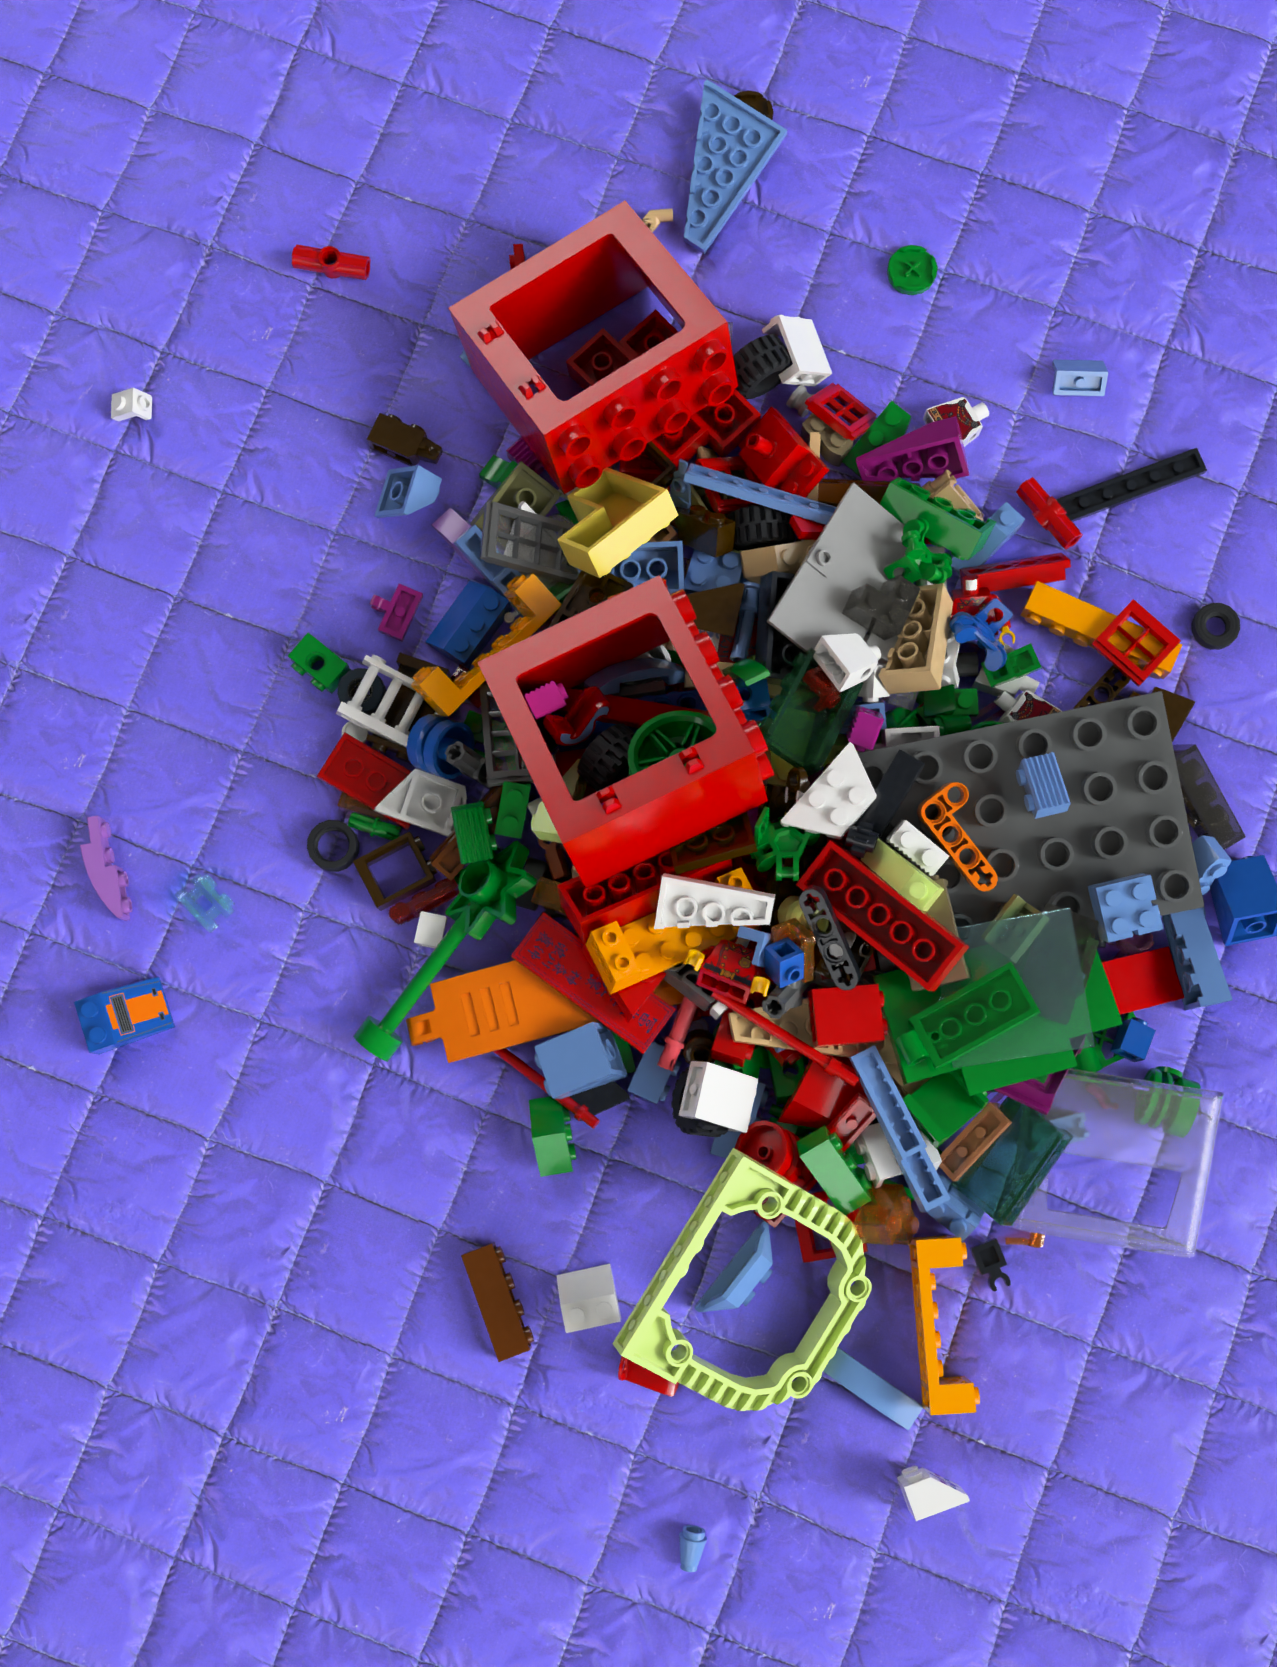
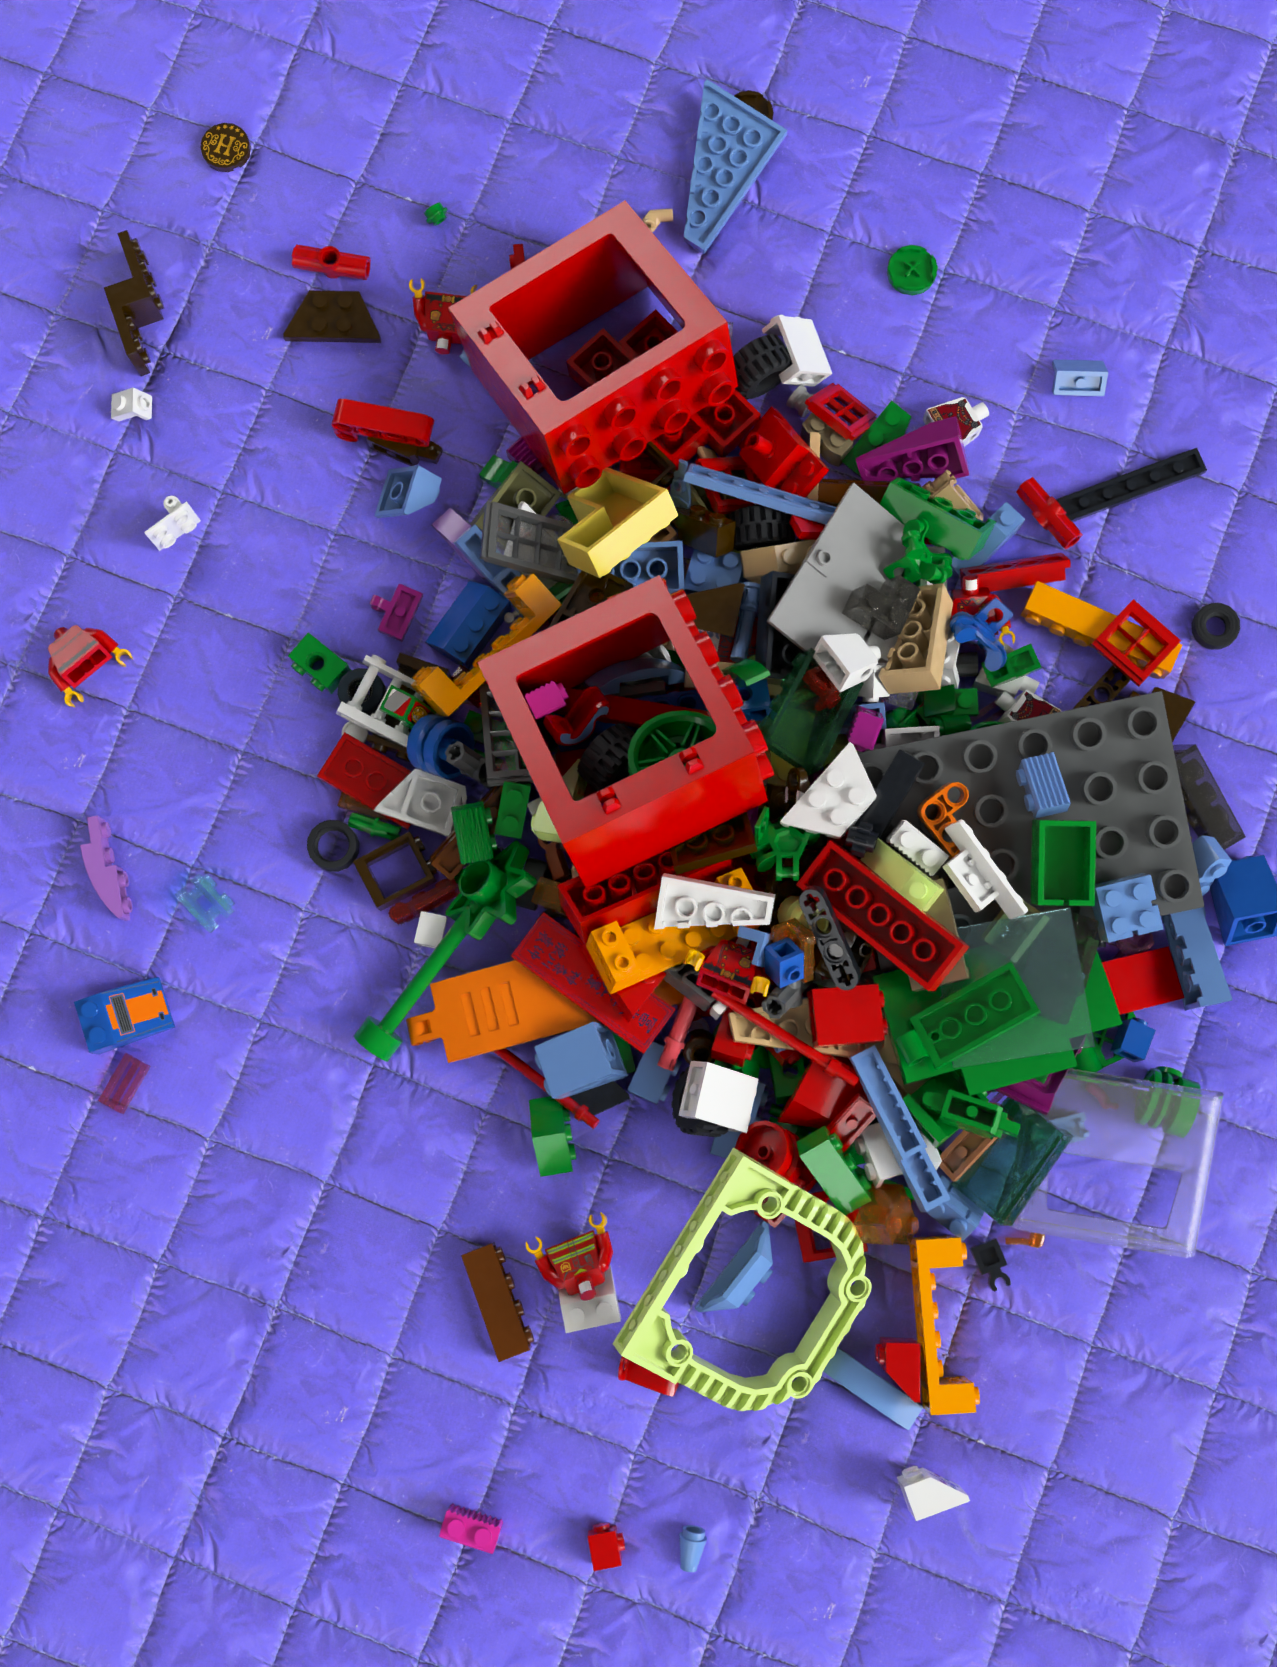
none -> red torso [48,625,133,707]
none -> clear pink tile [98,1053,151,1114]
none -> dark brown bracket [104,230,164,376]
none -> white hinge [144,496,201,551]
none -> dark brown tile [200,123,251,172]
none -> dark brown wing [283,290,381,343]
none -> red beam [331,399,435,447]
none -> slope [379,685,436,729]
none -> red torso [409,278,477,354]
none -> green plate [424,202,448,226]
none -> dark pink brick [439,1503,503,1554]
none -> red torso [526,1212,613,1301]
none -> red brick [588,1522,625,1571]
none -> red slope [875,1337,920,1402]
none -> green hinge [920,1089,1021,1139]
none -> white bracket [942,819,1028,919]
none -> green piece [1031,820,1096,906]

